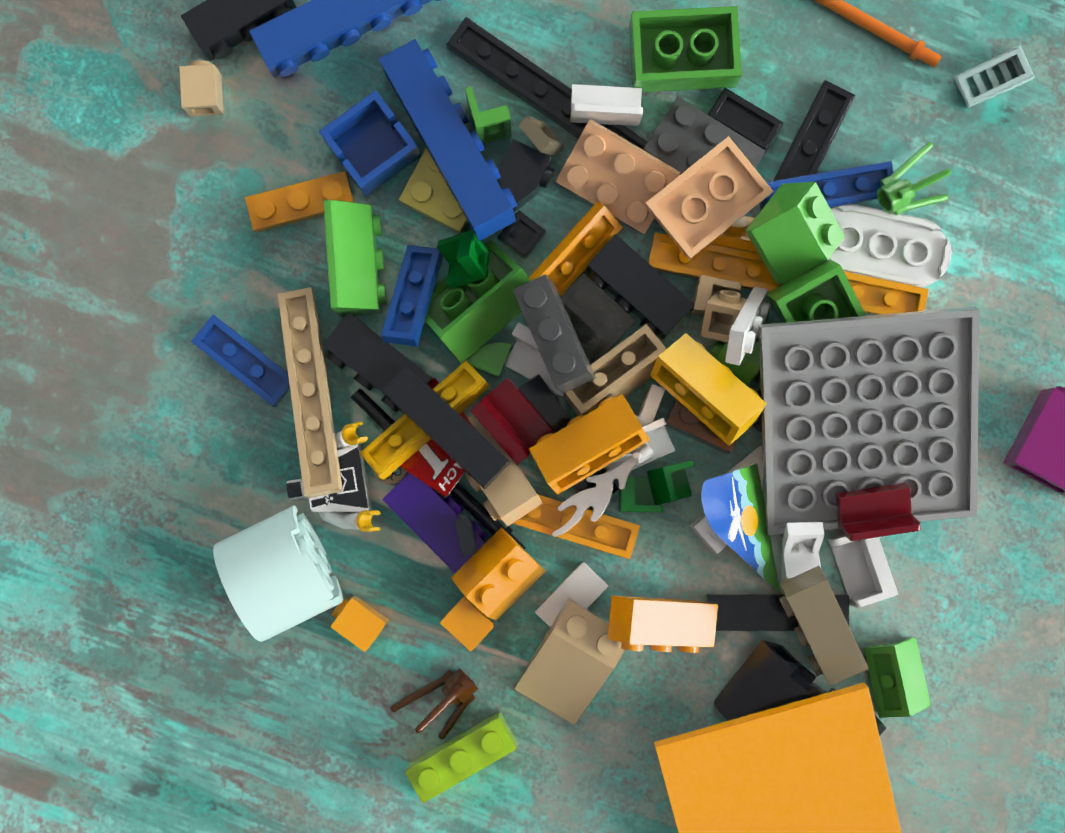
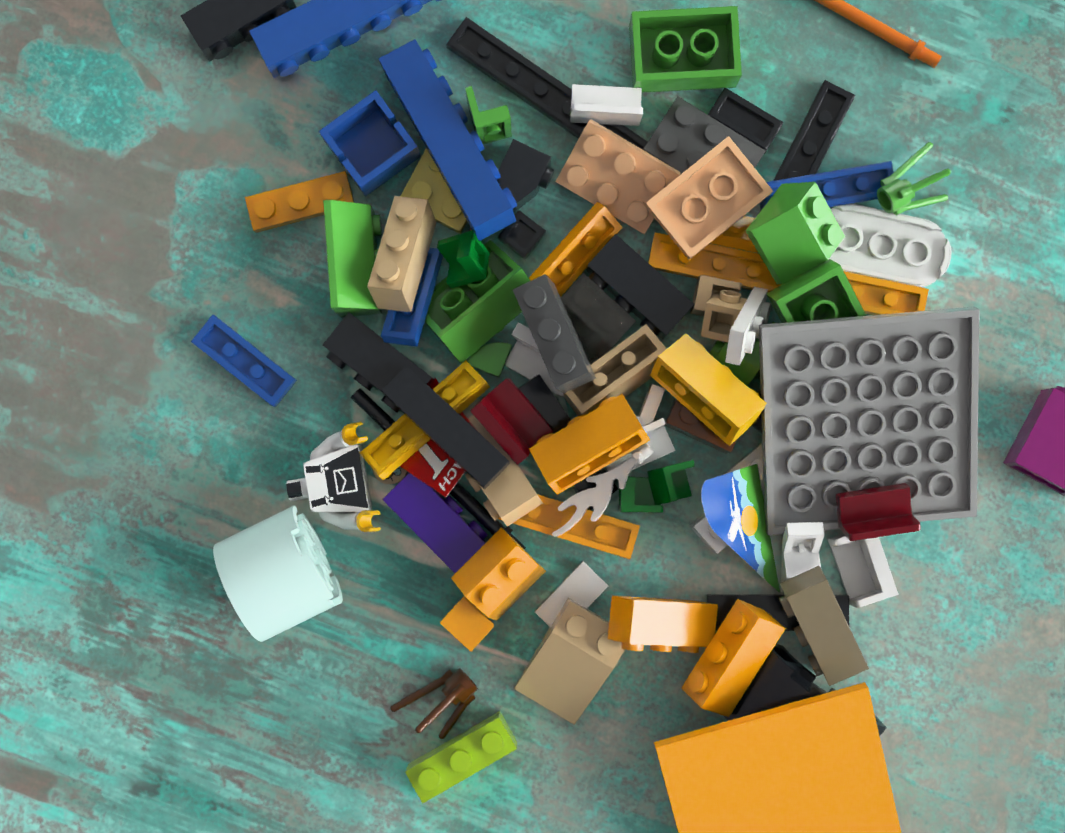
tan brick [179,60,224,117] -> none
tan plate [278,287,343,498] -> none
light orange brick [330,595,389,652] -> none
black tile [455,517,478,556] -> none
dark tan tile [518,116,563,156] -> none
bright green panel [864,637,931,718] -> none
light aqua slope [954,45,1035,109] -> none
none -> tan brick [367,196,436,312]
none -> light orange brick [681,599,786,717]

